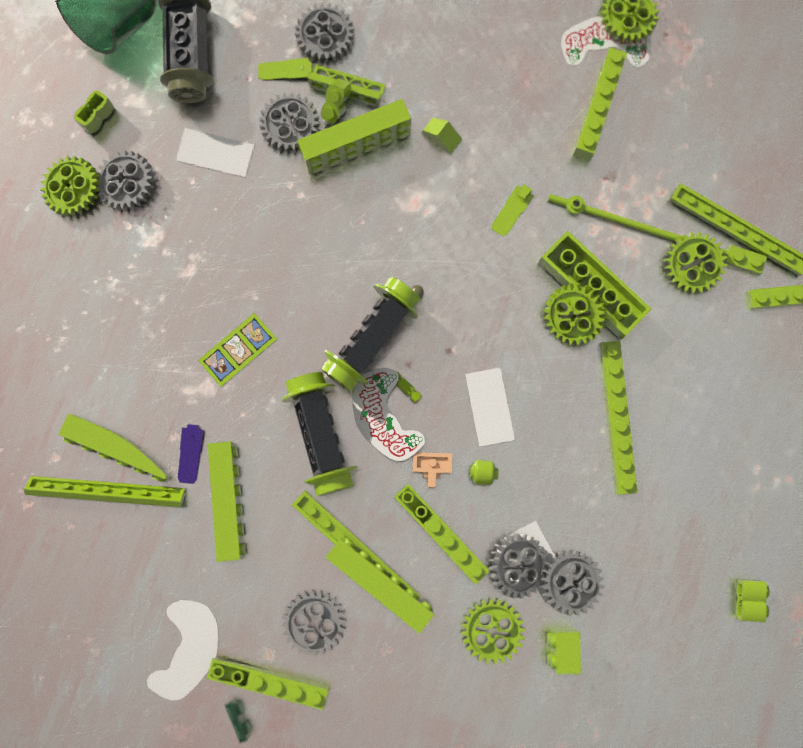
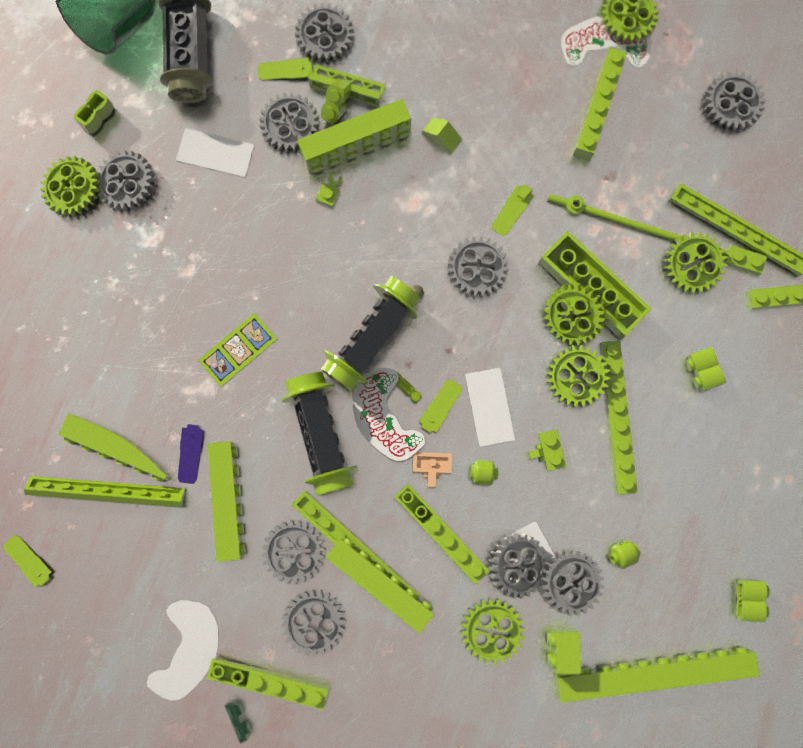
none -> lime piece [3,535,52,588]
none -> light grey gear [261,520,325,585]
none -> lime plate [315,172,343,208]
none -> lime piece [419,379,462,433]
none -> light grey gear [448,236,509,298]
none -> lime hinge [528,429,567,471]
none -> lime gear [547,345,610,407]
none -> lime brick [555,647,760,703]
none -> lime head [609,540,640,569]
none -> lime brick [686,347,726,392]
none -> light grey gear [704,71,766,131]

